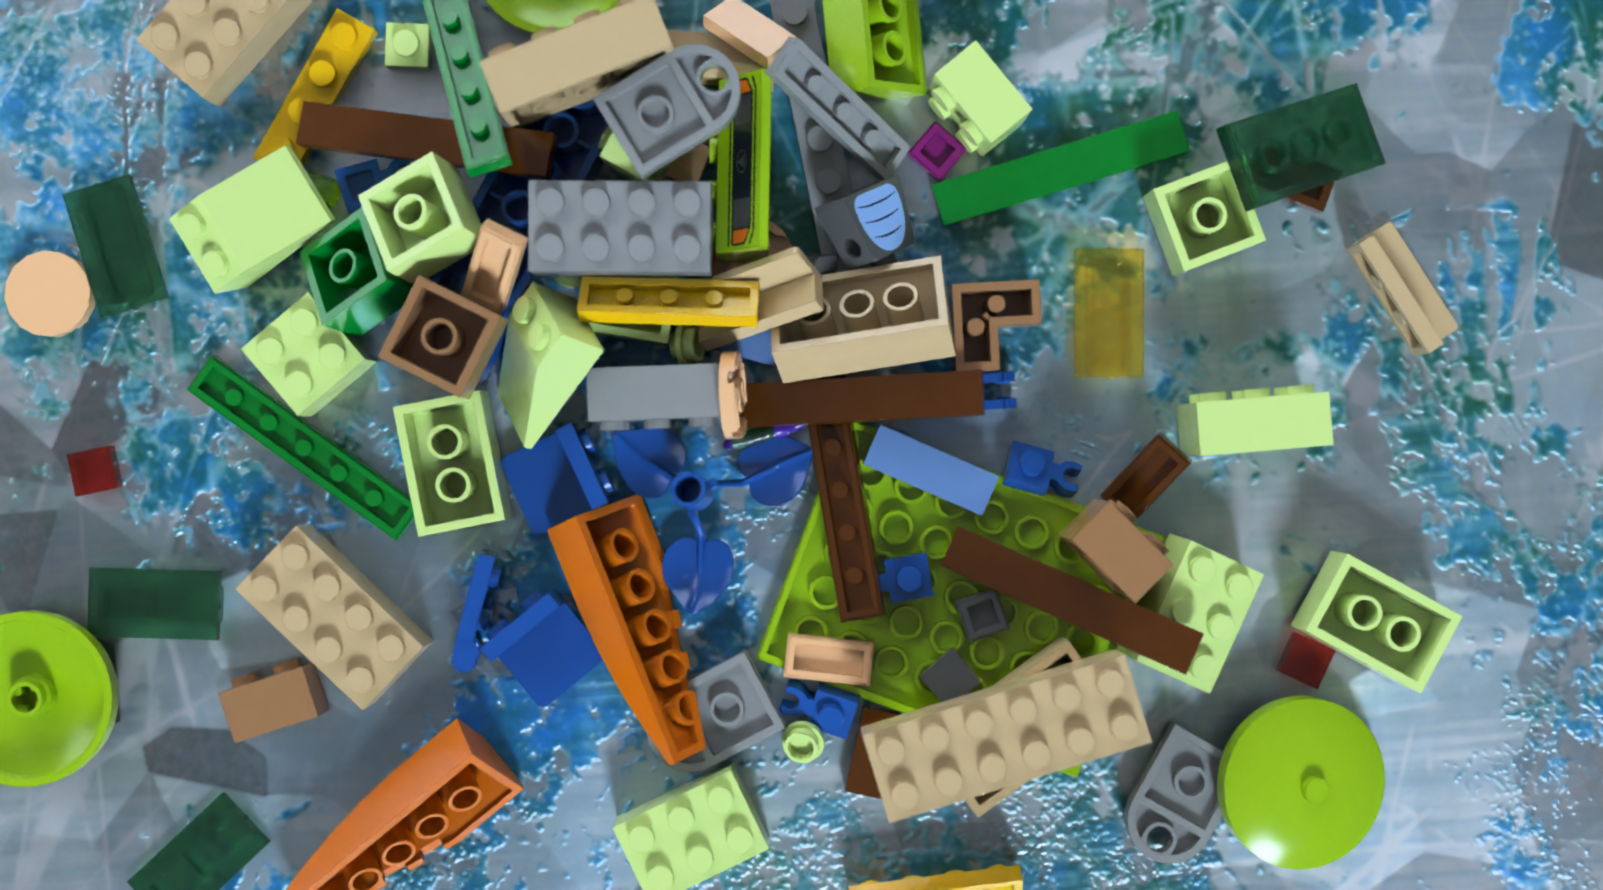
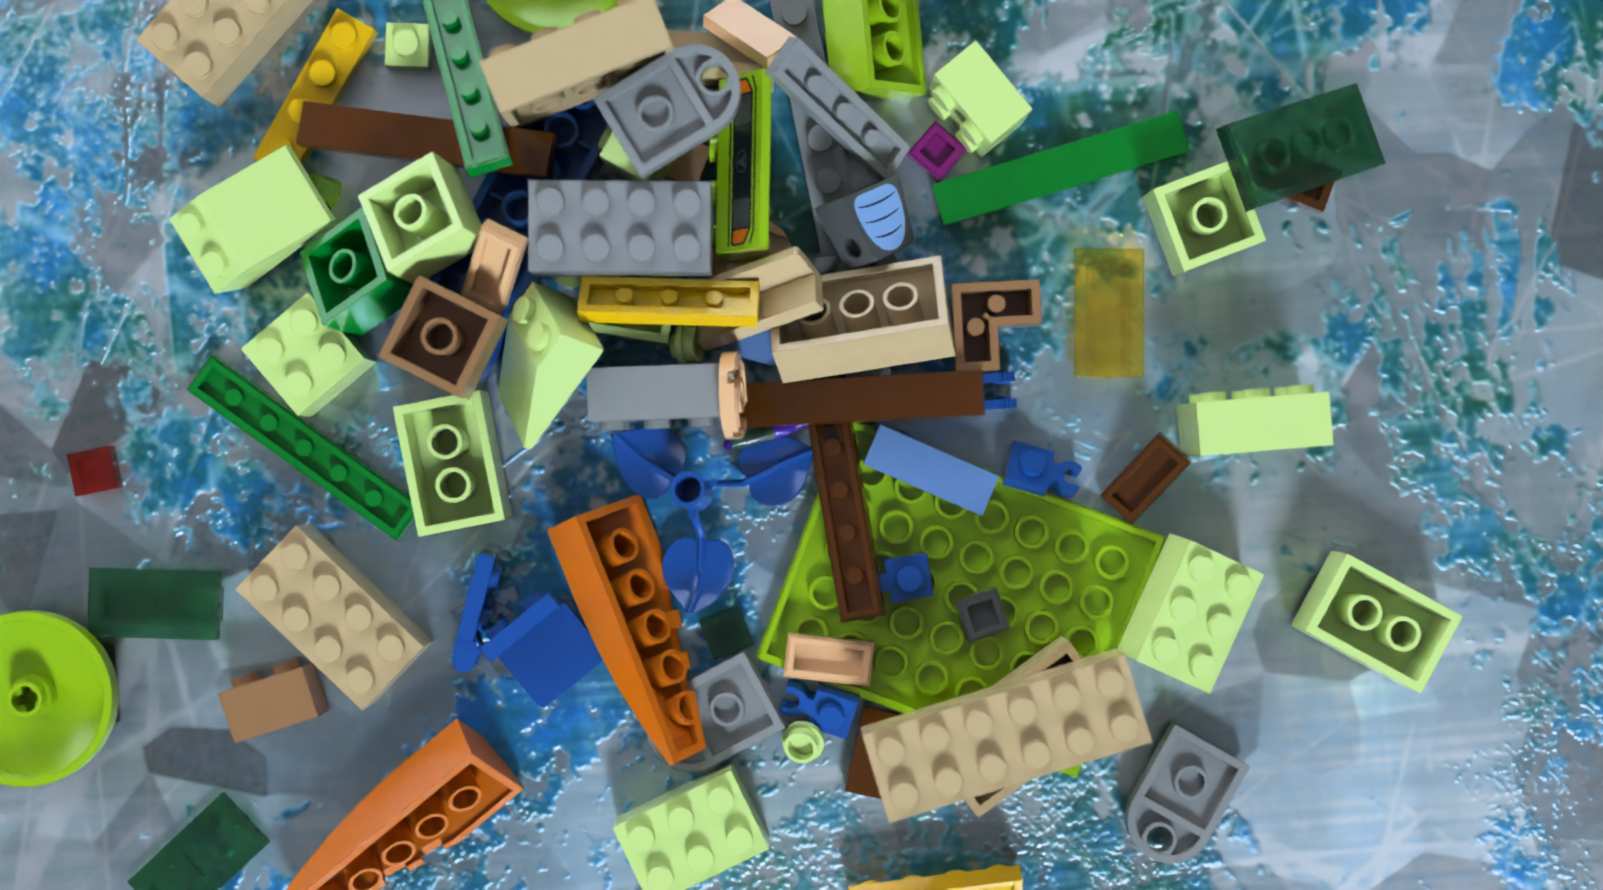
light nougat tile [4,251,96,337] -> none
clear green piece [62,174,170,319] -> none
blue plate [334,159,410,214] -> none
blue bracket [501,423,615,535] -> none
dark grey tile [919,647,981,702] -> none
reddish brown tile [941,526,1204,675] -> none
medium nougat brick [1058,499,1173,603] -> none
lime dish [1217,695,1385,870] -> none
clear red tile [1275,631,1335,689] -> none
tan panel [1346,222,1458,356] -> none
none -> clear green tile [698,604,754,660]

